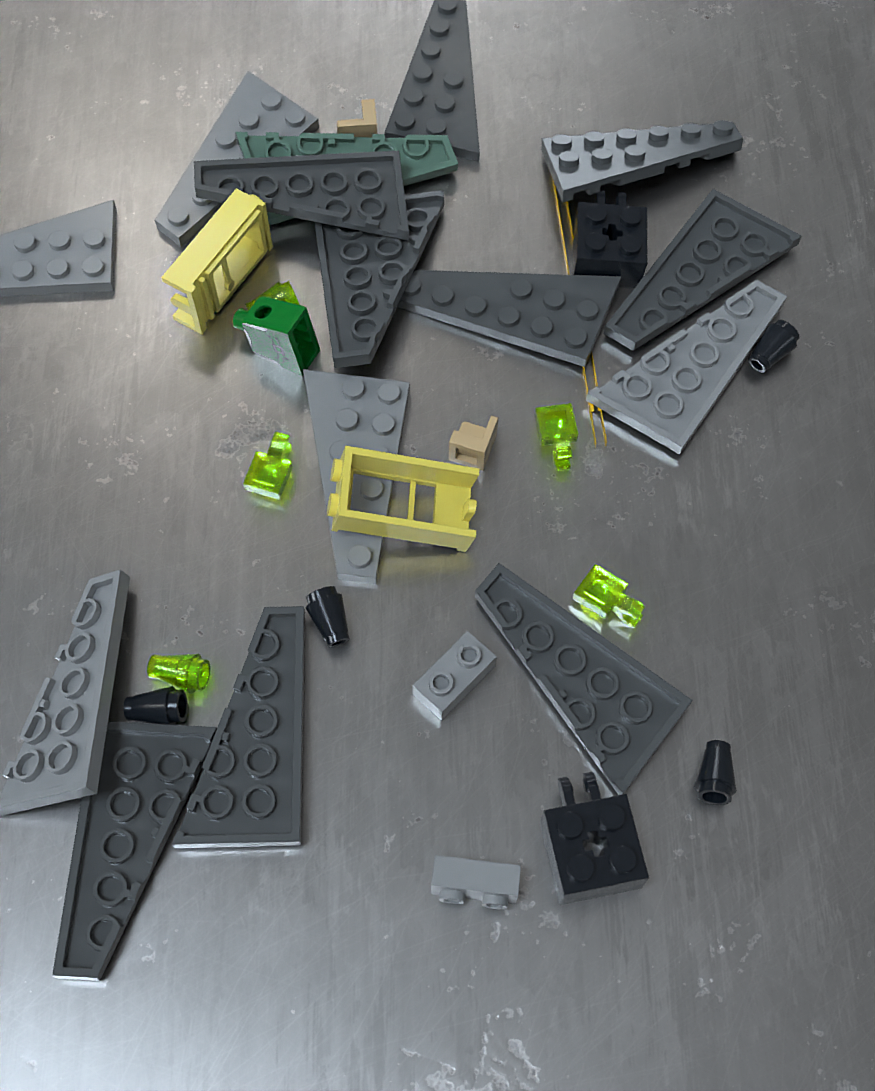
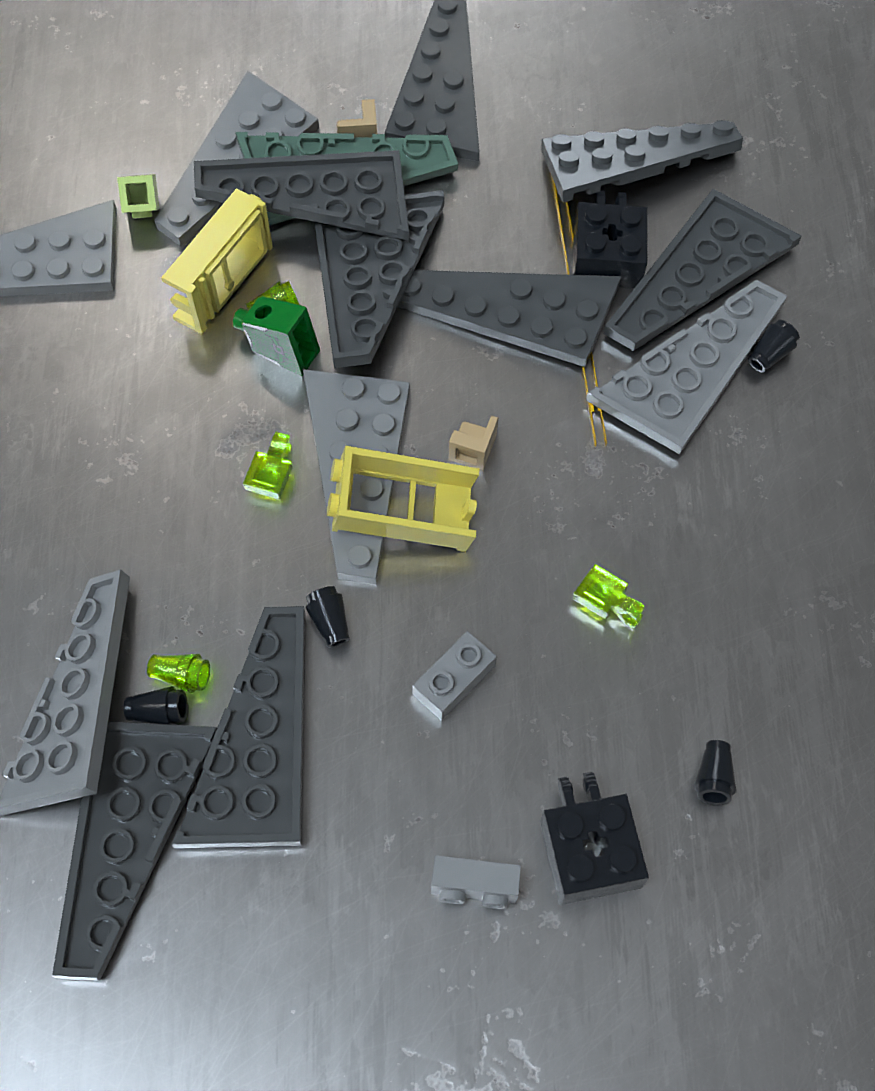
dark grey wing [475,563,693,795] -> none
clear neon green plate [534,403,578,471] -> none
none -> yellowish green brick [117,174,160,218]

